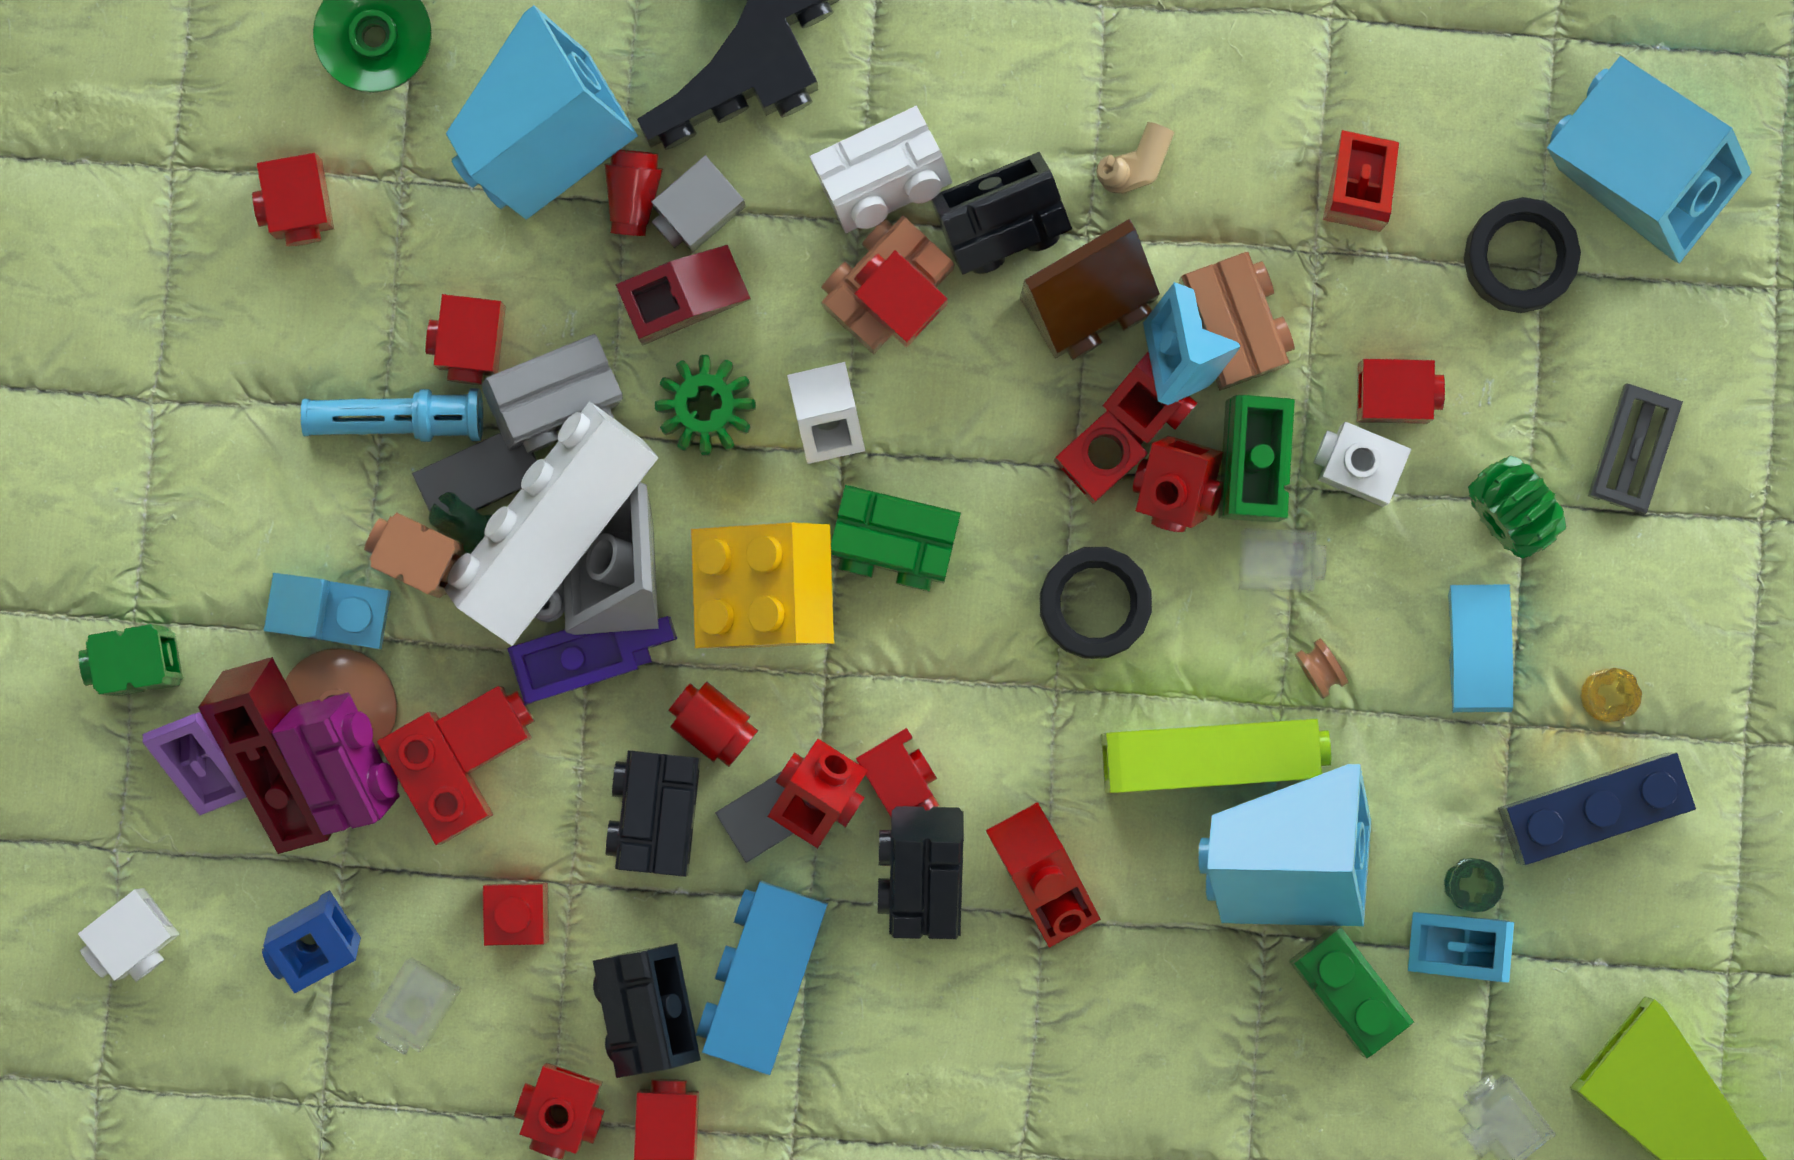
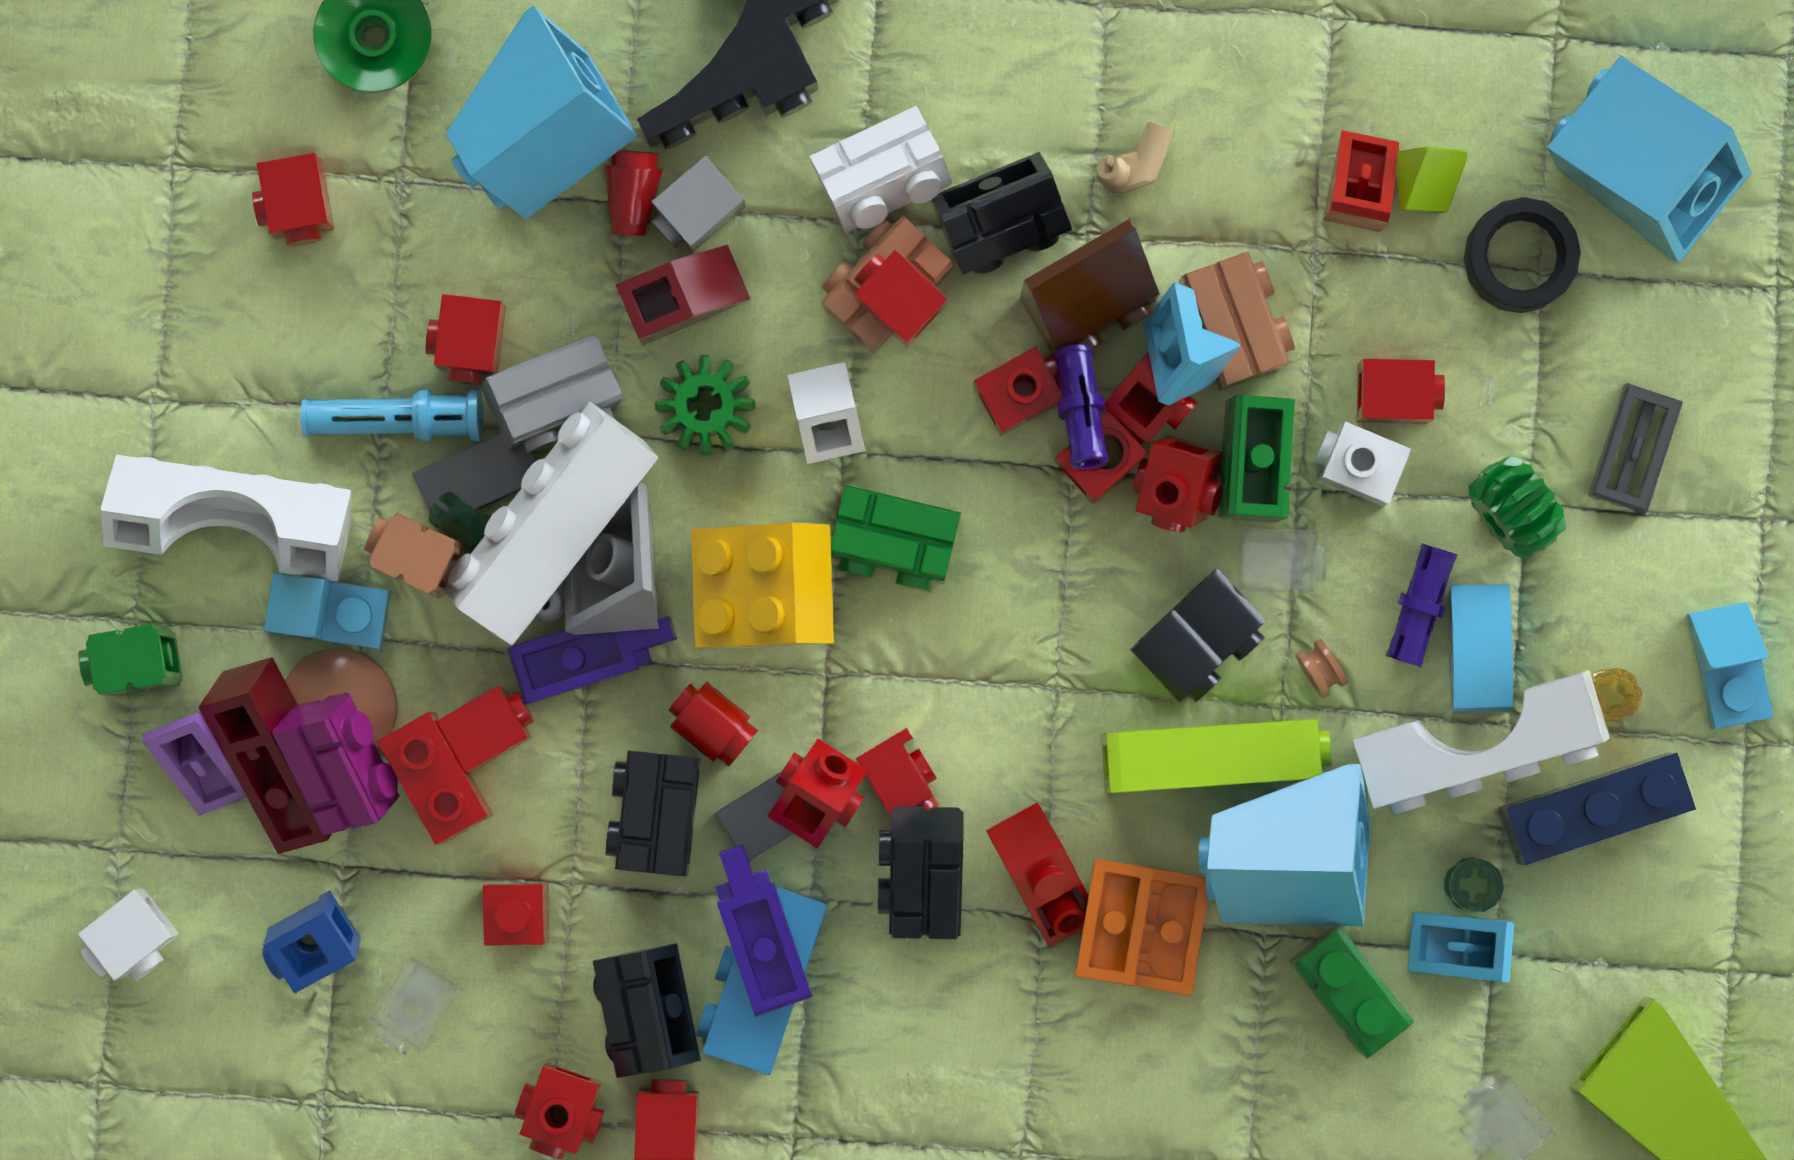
black tyre [1039,547,1152,659] -> none
none -> white arch [100,455,352,582]
none -> dark purple hinge [715,844,813,1016]
none -> red brick [973,346,1062,436]
none -> dark purple pin [1054,345,1109,470]
none -> orange slope [1075,858,1208,996]
none -> black brick [1129,569,1267,702]
none -> white arch [1353,670,1610,815]
none -> dark purple pin [1385,543,1458,667]
none -> lime slope [1397,147,1468,213]
none -> medium azure slope [1687,602,1774,729]

